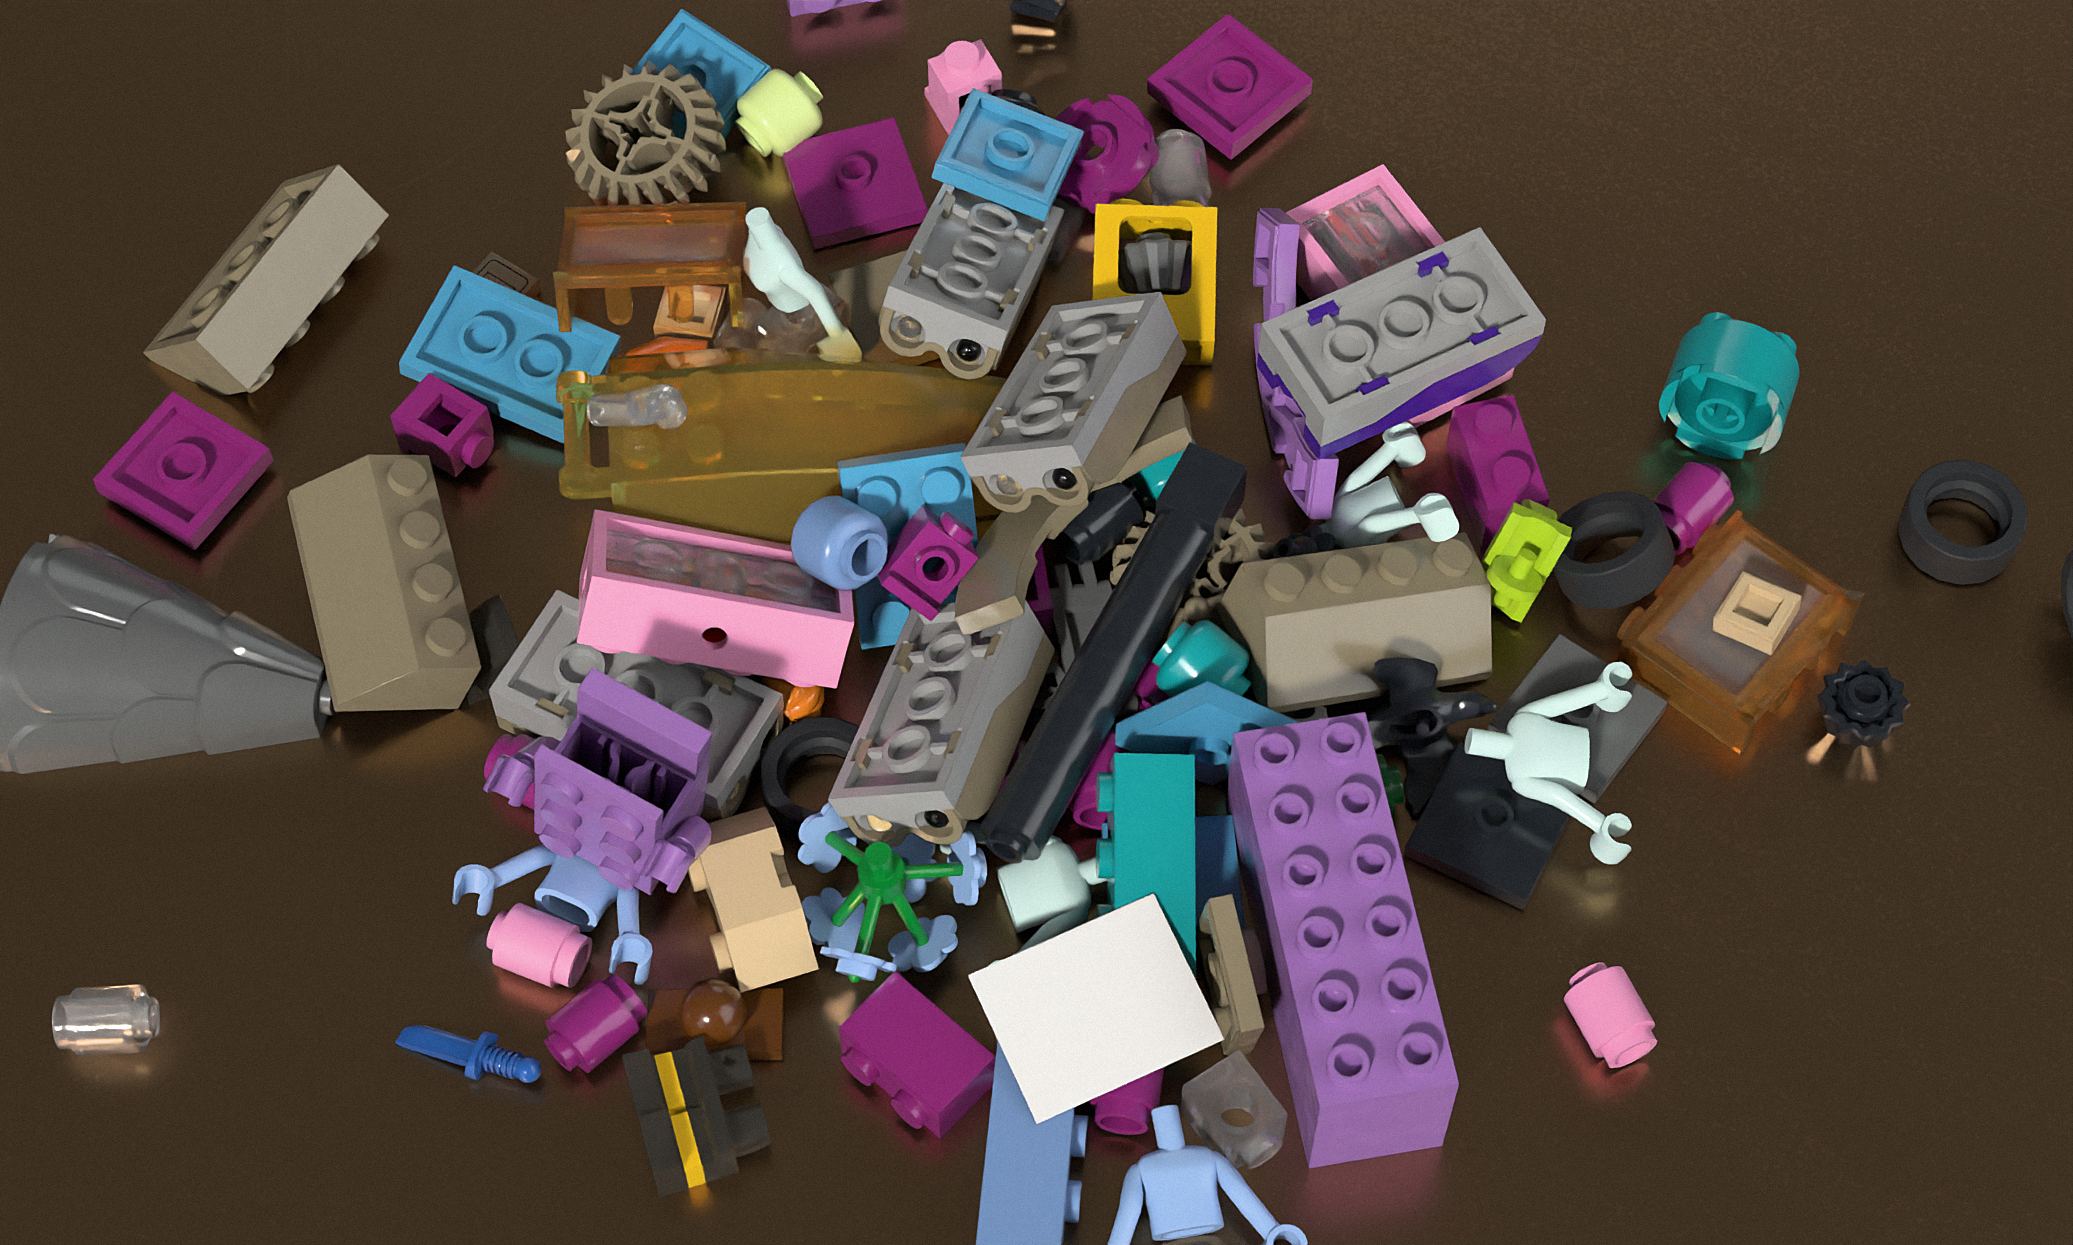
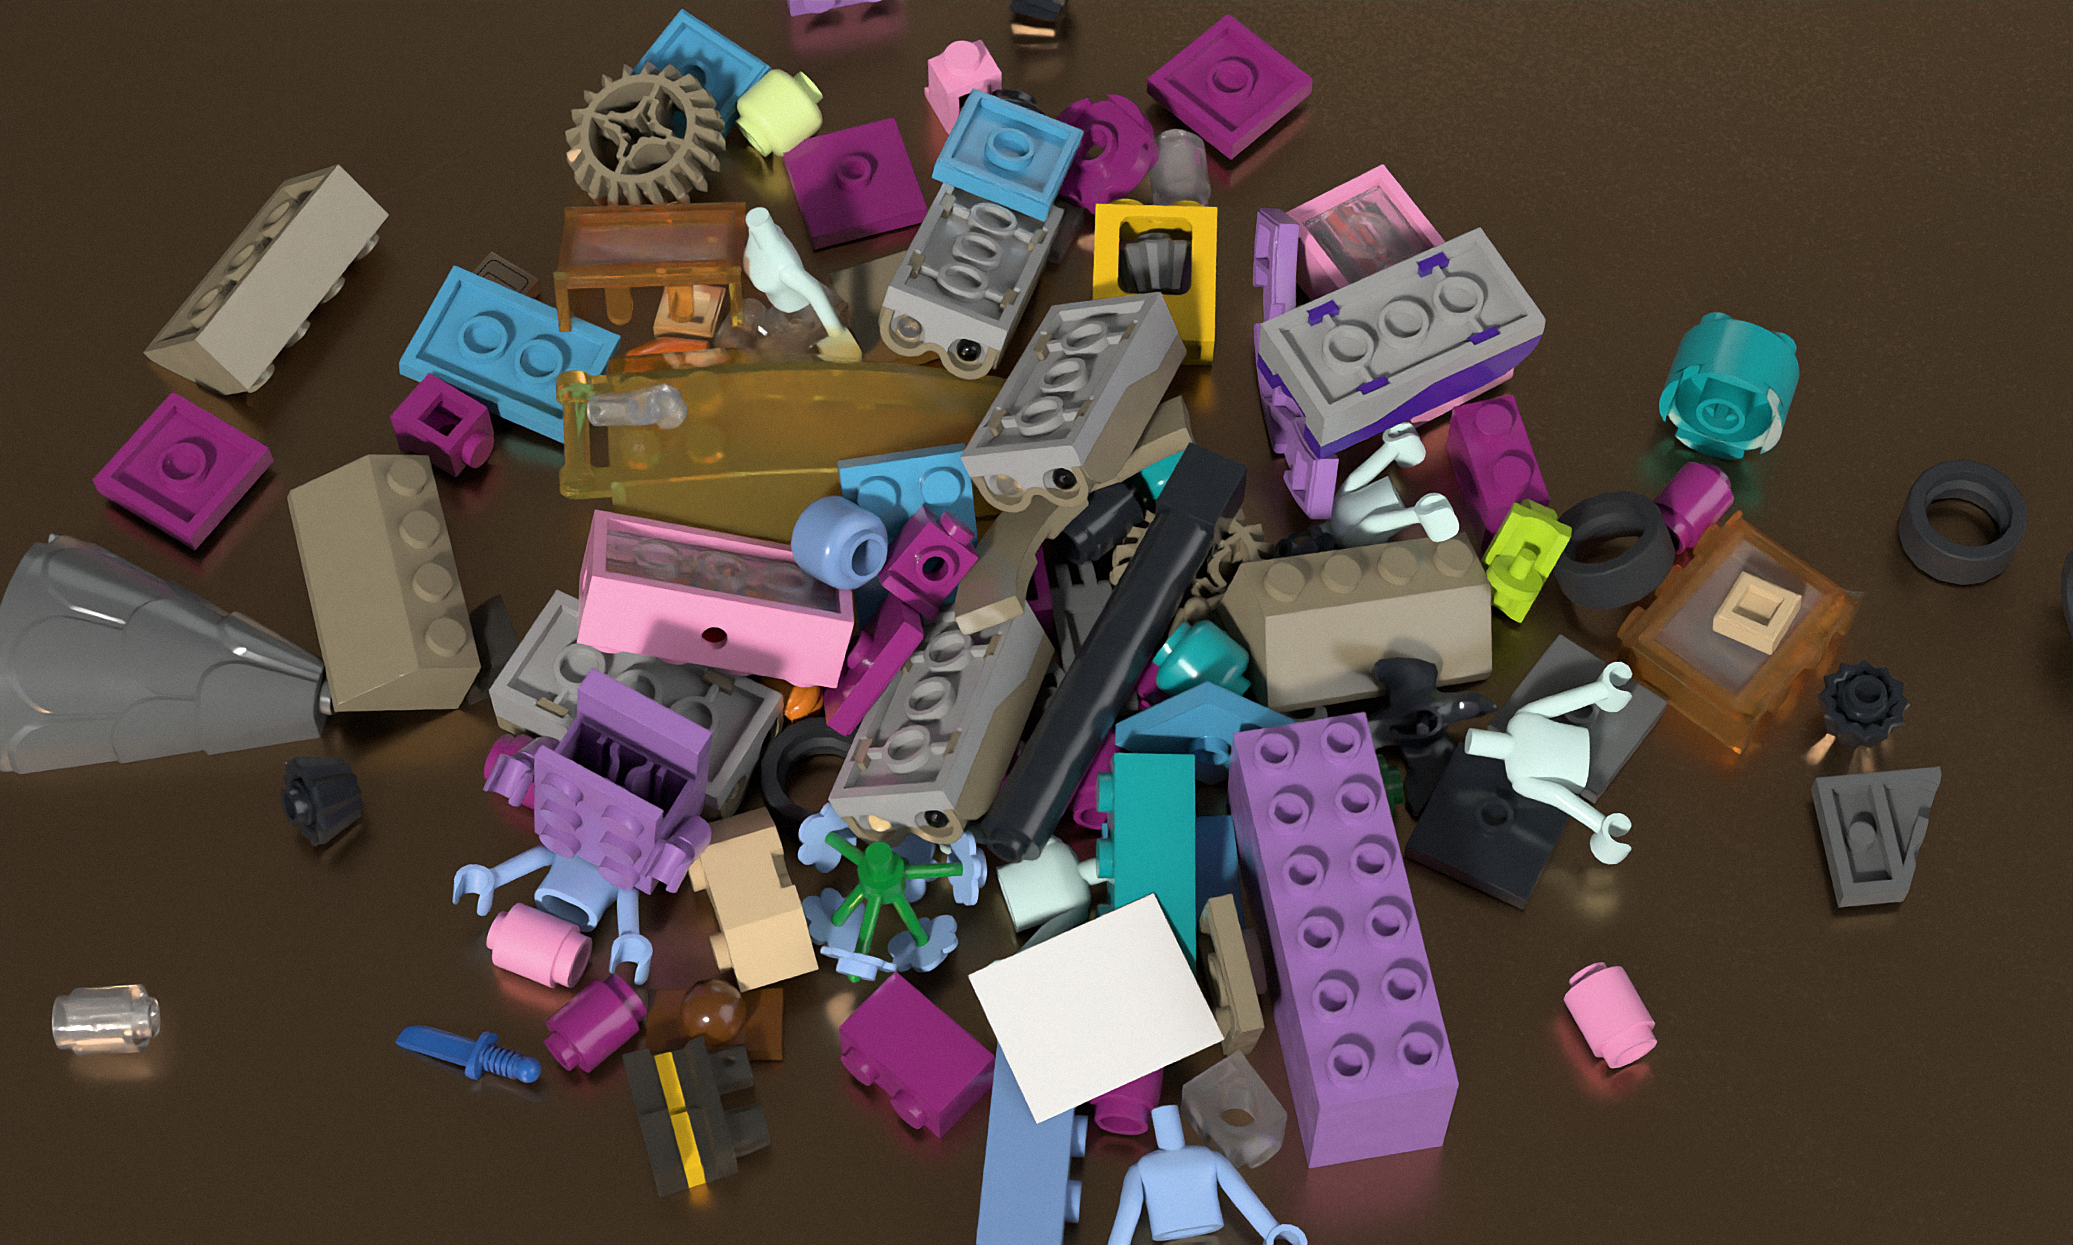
none -> black piece [281,757,364,846]
none -> magenta plate [823,592,924,737]
none -> dark grey wing [1811,766,1942,907]

